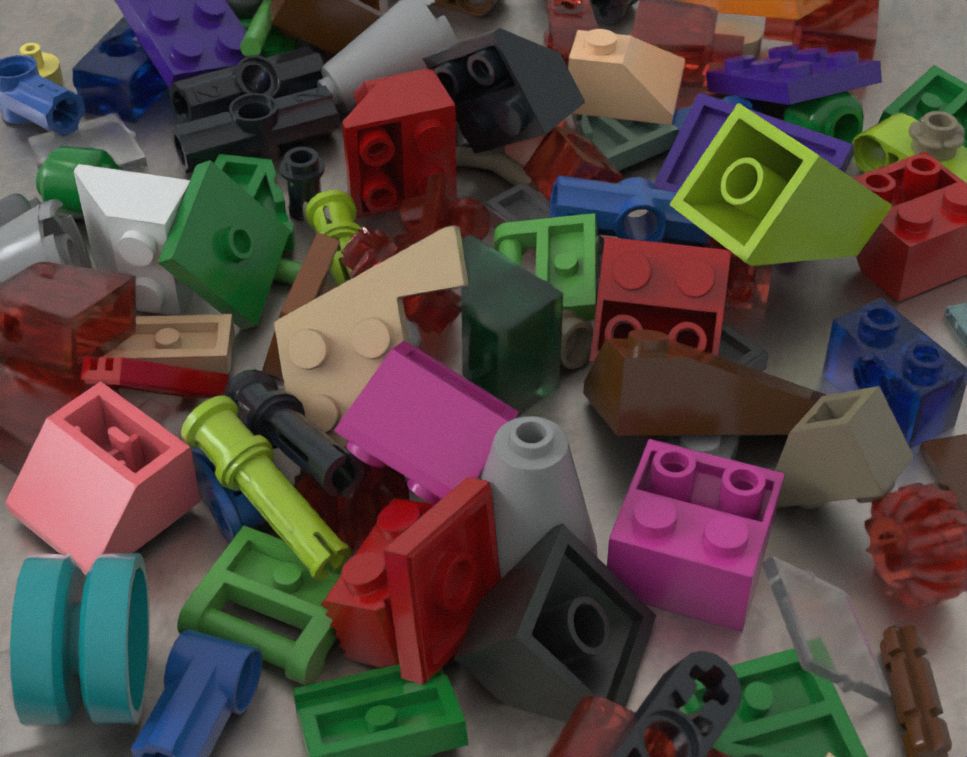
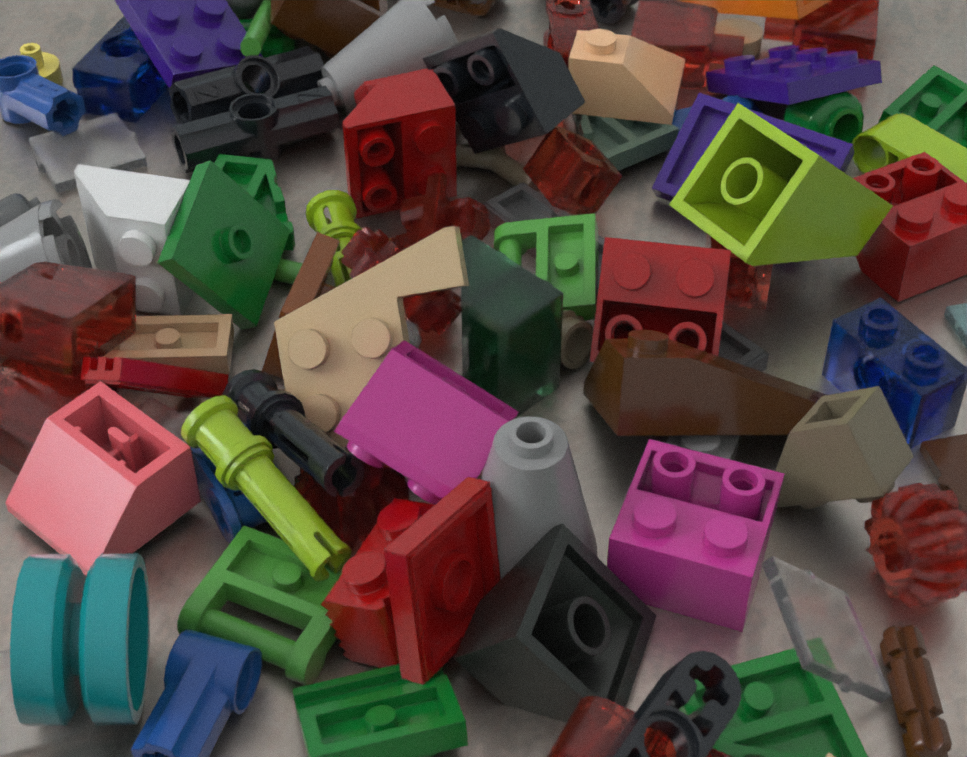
green head [36,146,122,220] -> none
black pin [280,147,325,221] -> none
blue piece [548,175,723,249] -> none
dark tan plate [909,111,965,162] -> none

